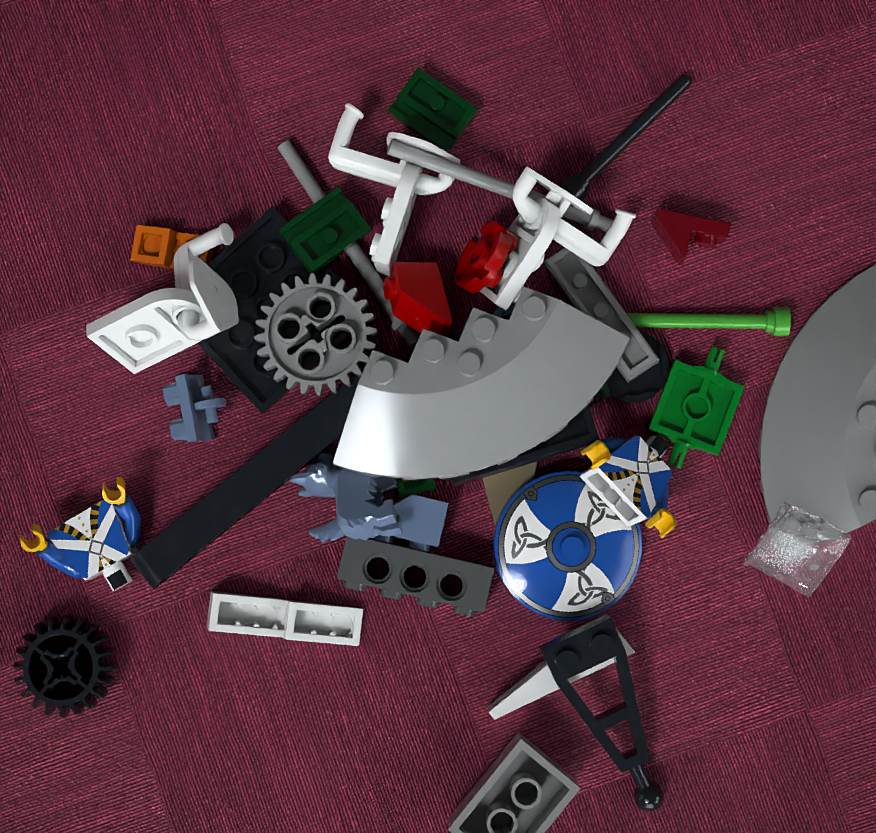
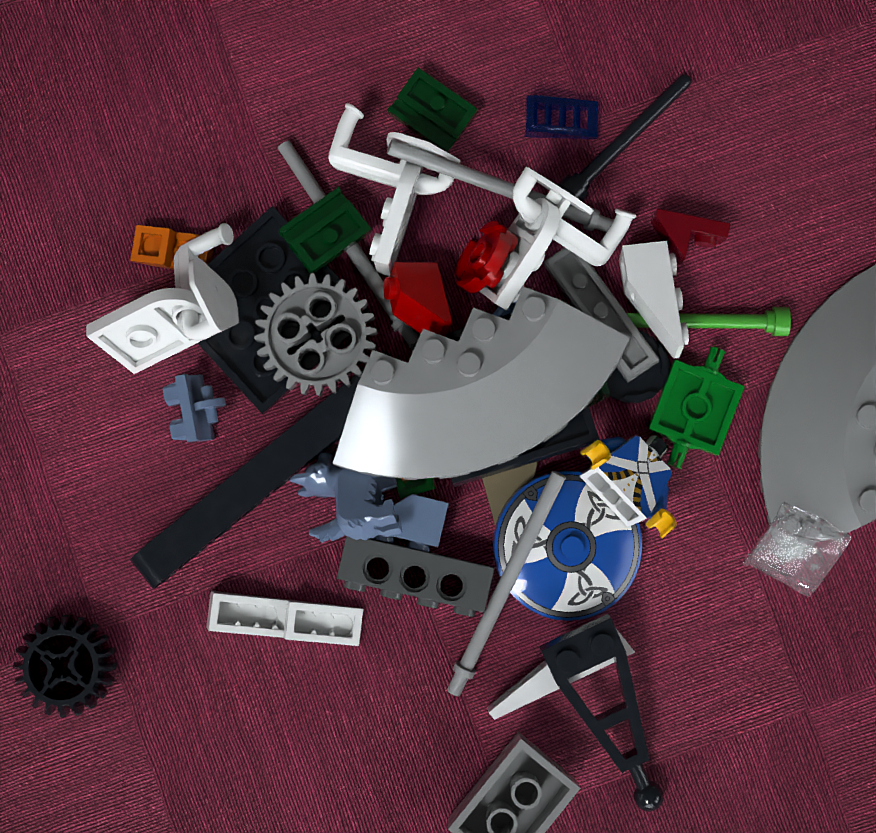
torso [19,477,141,591] -> none
none -> light grey bar [447,471,566,696]
none -> clear blue slope [524,95,598,139]
none -> white slope [619,241,689,358]

